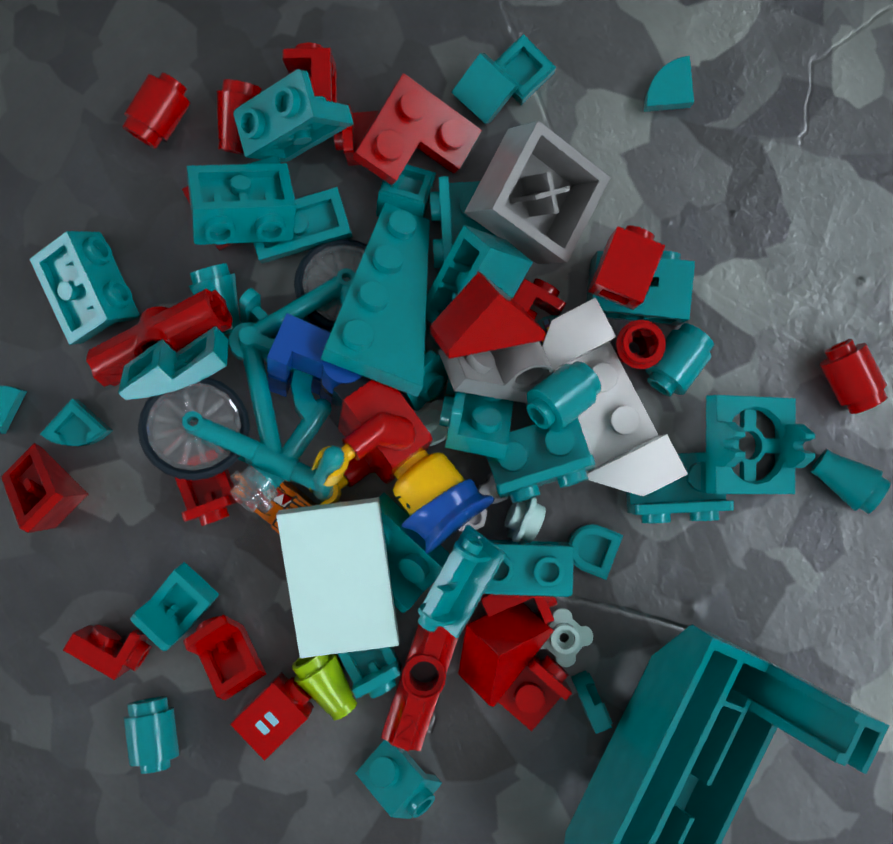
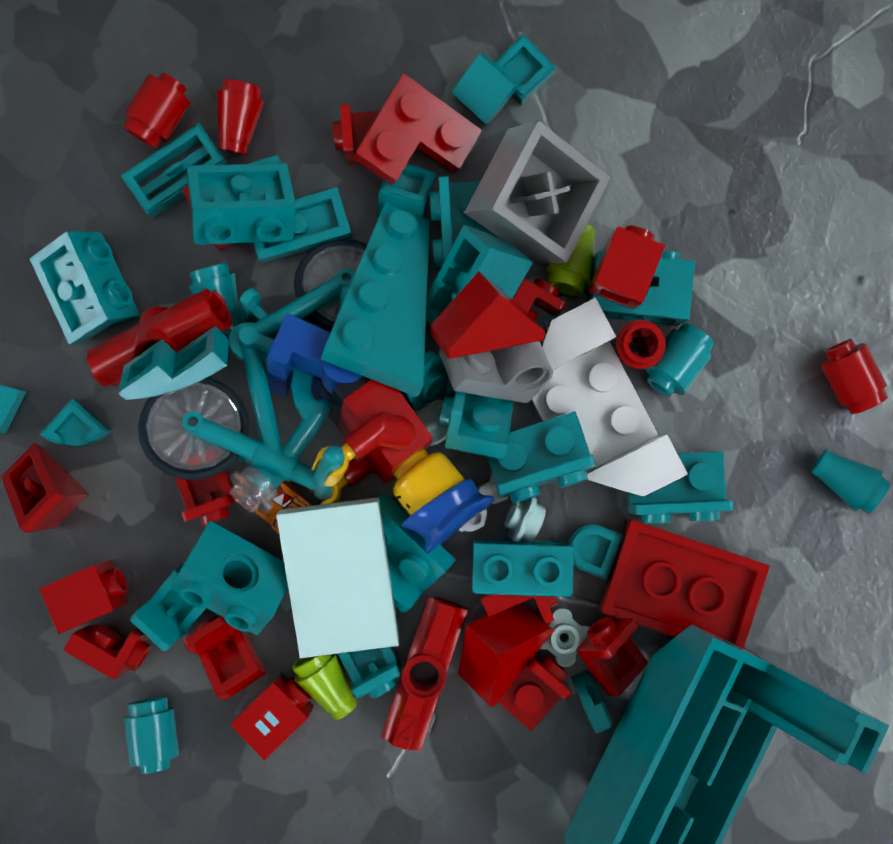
teal bracket [233,69,354,163] -> none
red bracket [282,42,337,103] -> none
teal bracket [355,740,442,819] -> none
teal hinge [418,525,506,638] -> none
teal brick [527,361,601,432] -> none
teal tile [644,56,694,112] -> none
teal piece [706,395,815,494] -> none
none -> red brick [39,559,129,635]
none -> teal tile [121,123,228,218]
none -> teal brick [170,521,288,635]
none -> lime cone [544,224,596,297]
none -> red bracket [576,617,648,697]
none -> red plate [598,518,770,649]

